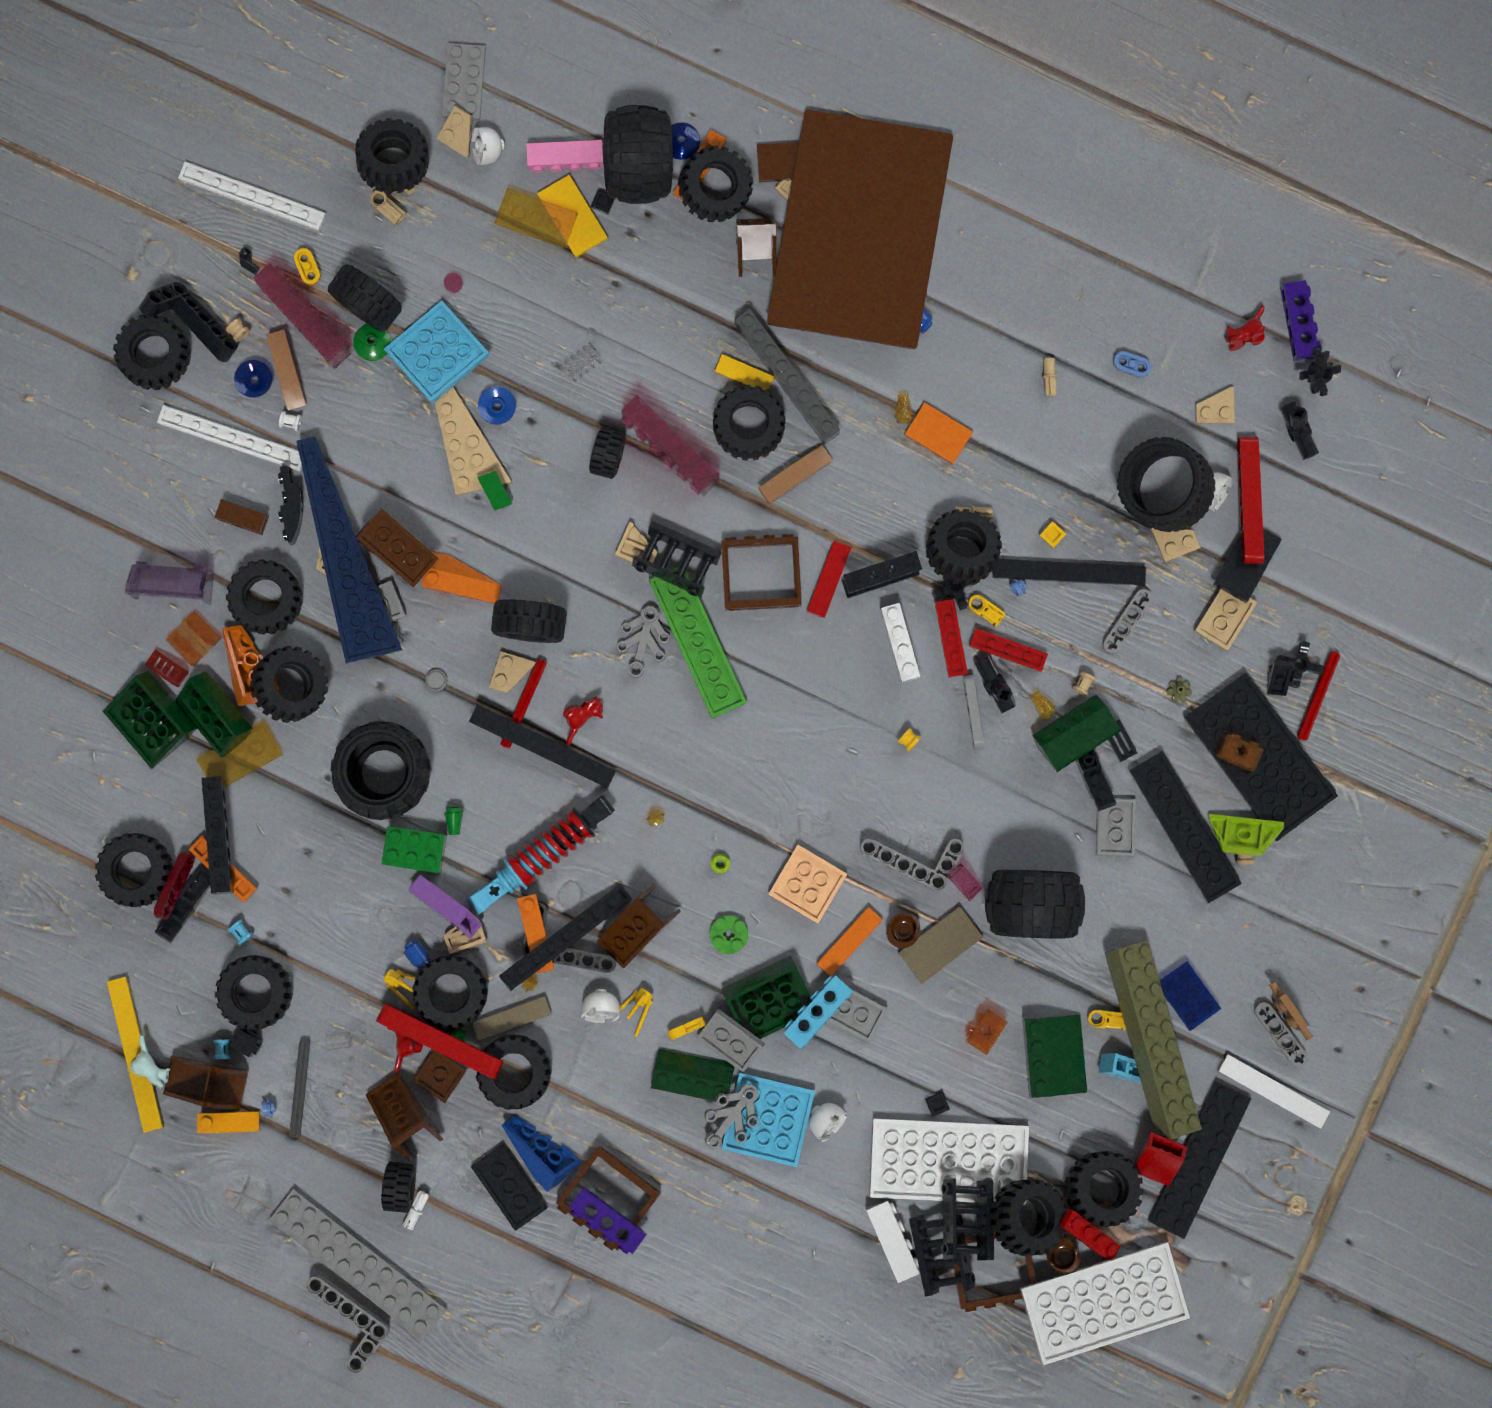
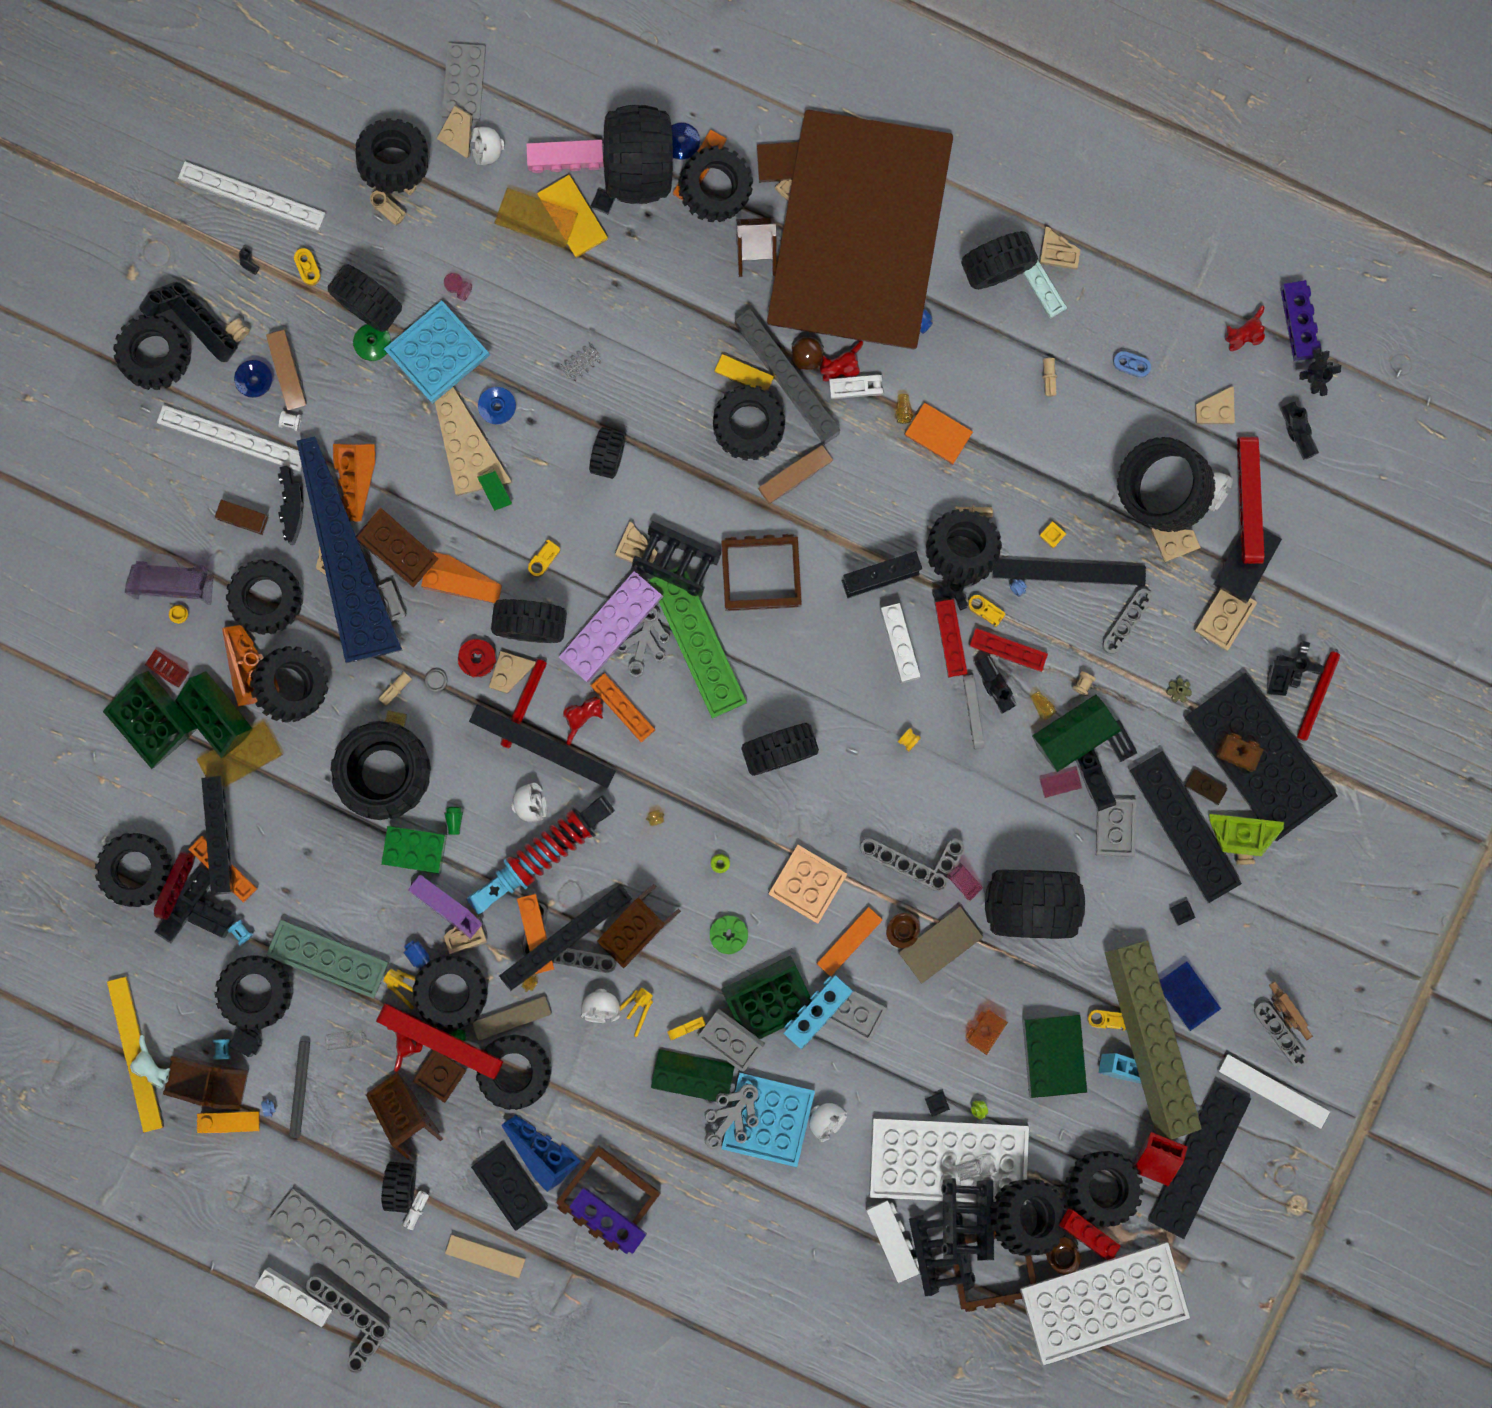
clear orange slope [166,611,221,667] -> none
clear pink brick [253,263,351,369] -> none
clear pink brick [621,395,720,497] -> none
red tile [807,541,852,619] -> none
none -> yellow plate [169,605,188,624]
none -> black brick [188,899,235,938]
none -> white brick [255,1267,334,1327]
none -> sand green plate [266,920,389,999]
none -> orange wedge [333,444,375,522]
none -> tan axle [379,671,412,706]
none -> clear yellow tile [385,710,407,727]
none -> tan tile [445,1234,526,1278]
none -> clear pink tile [457,281,472,301]
none -> red plate [458,639,496,678]
none -> white cylinder [511,783,547,822]
none -> yellow piece [528,540,561,577]
none -> lavender plate [559,571,664,683]
none -> orange tile [590,673,655,743]
none -> black tyre [741,723,819,776]
none -> reddish brown helmet [792,337,824,370]
none -> red animal [820,341,864,382]
none -> white plate [829,375,884,399]
none -> clear piece [955,1153,997,1181]
none -> black tyre [961,231,1038,290]
none -> lime plate [971,1100,988,1120]
none -> light aqua tile [1023,260,1067,319]
none -> tan wing [1040,227,1080,270]
none -> clear pink tile [1040,770,1082,798]
none -> black tile [1169,900,1196,926]
none -> dark brown plate [1184,769,1228,805]

